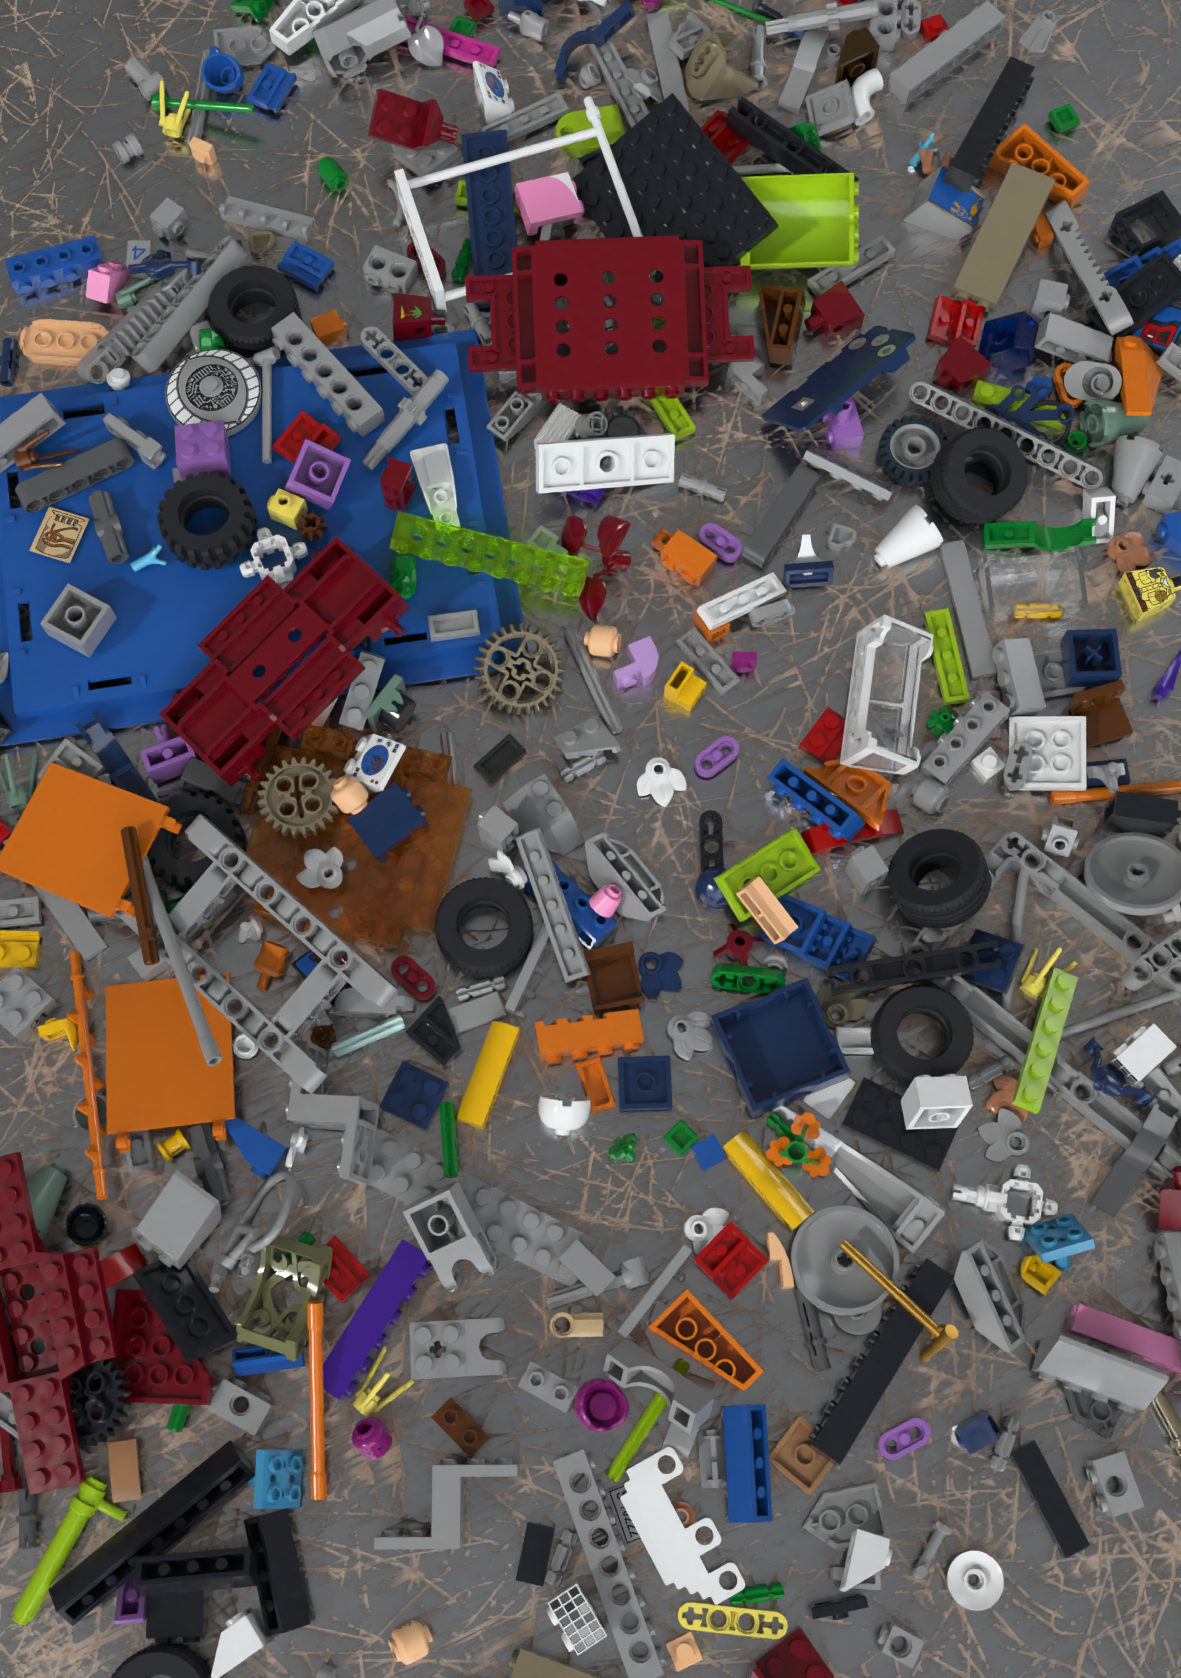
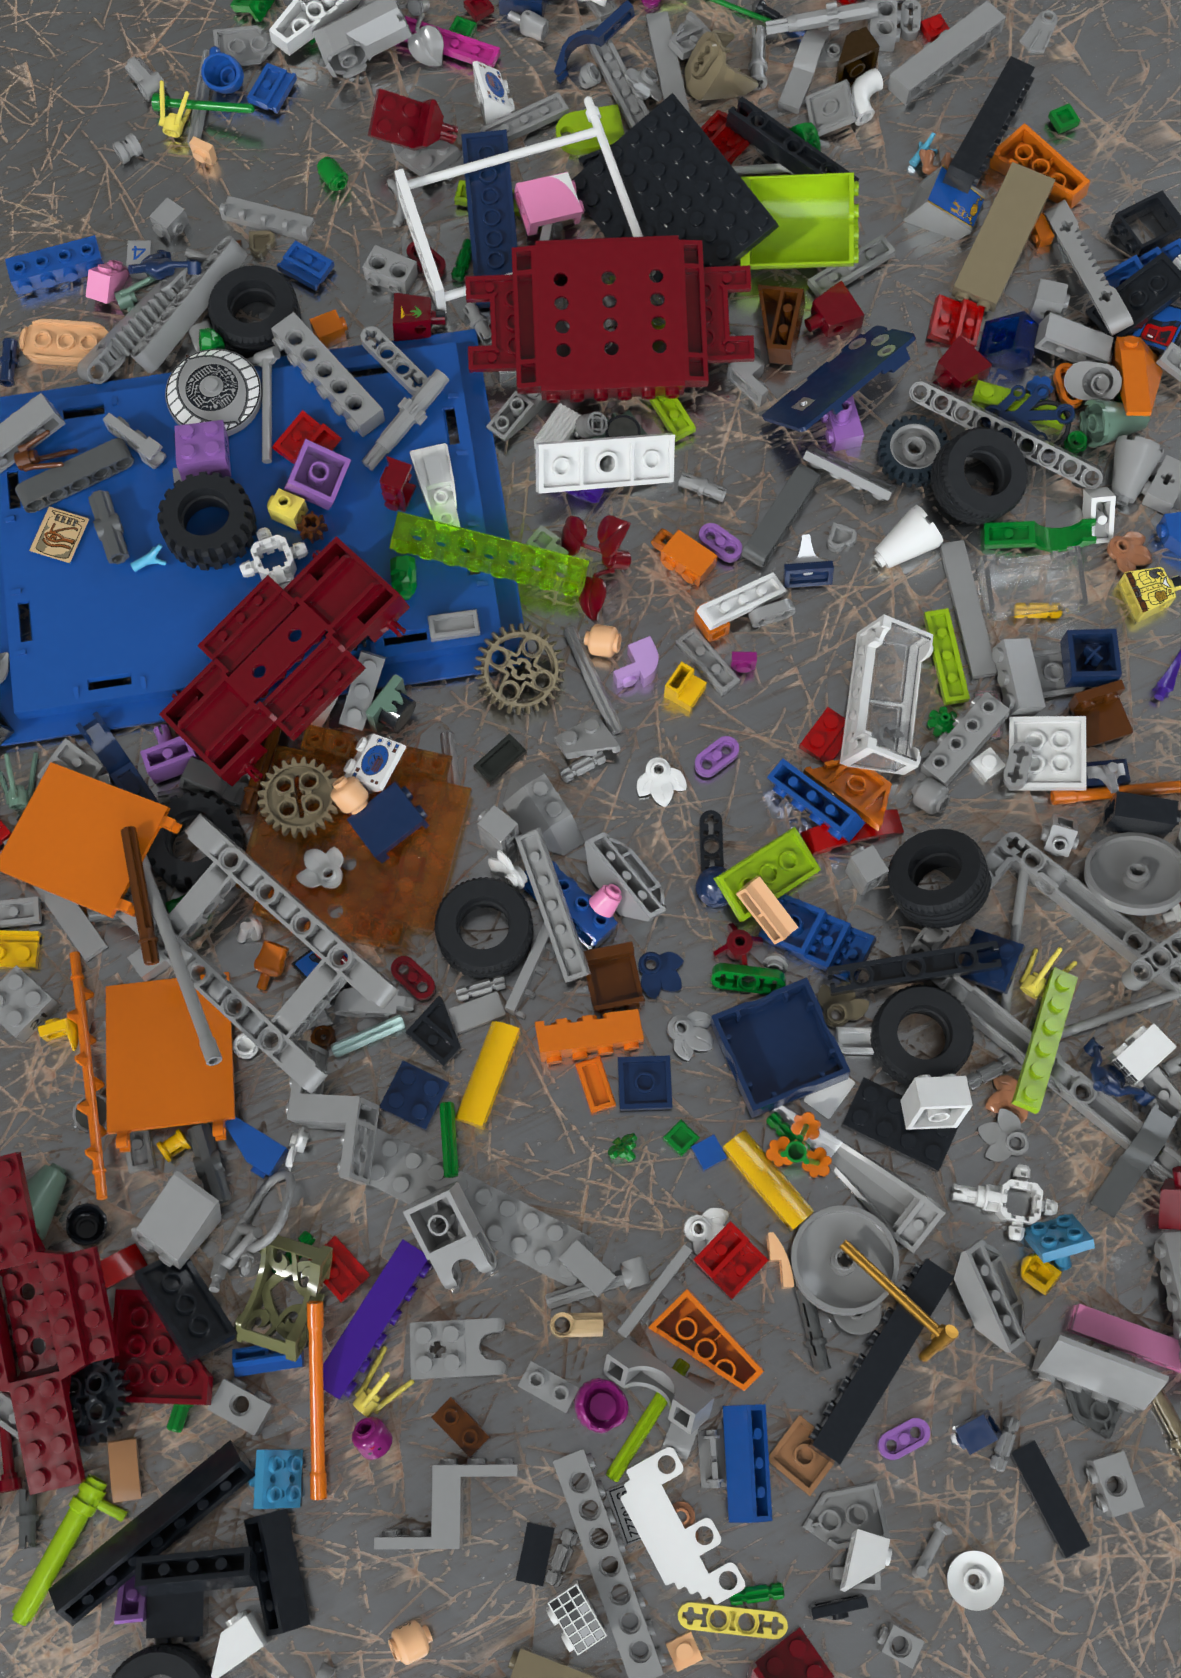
light grey brick [40,584,117,658] -> none
white plate [106,368,130,390] -> none
white cylinder [538,1093,591,1135] -> none

